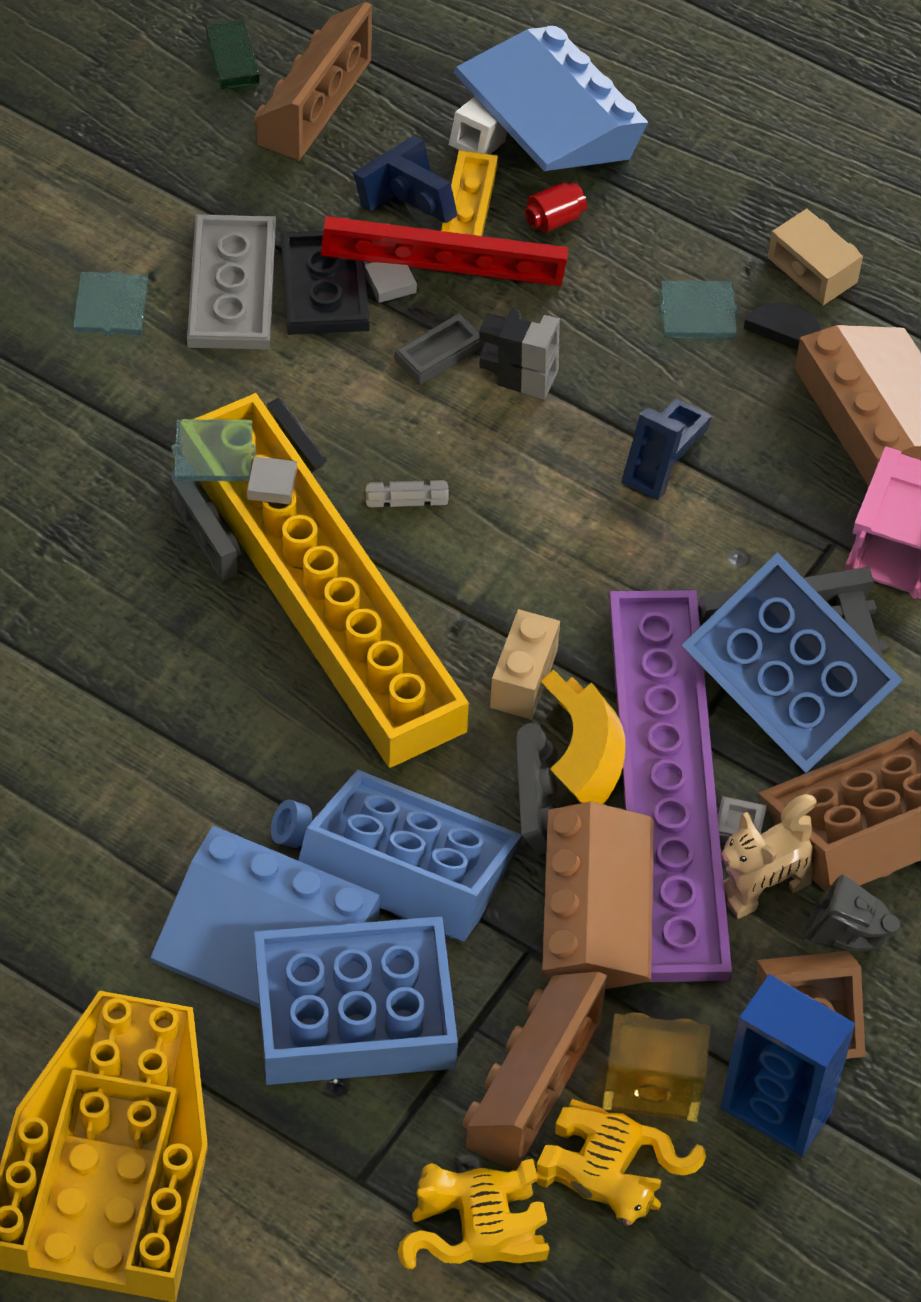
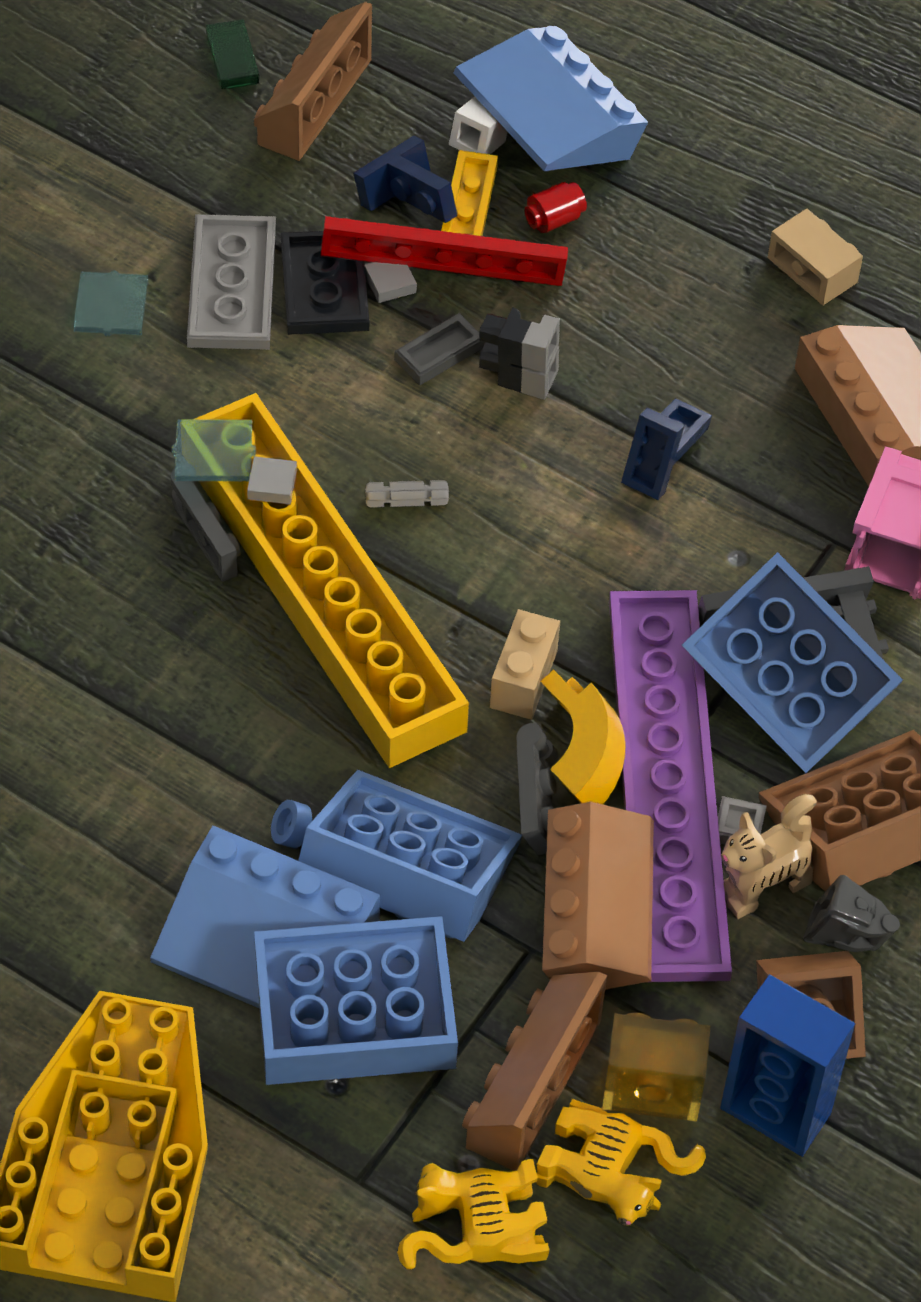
black tile [266,397,327,473] -> none
clear light blue piece [659,281,739,338] -> none
black tile [744,303,822,349] -> none

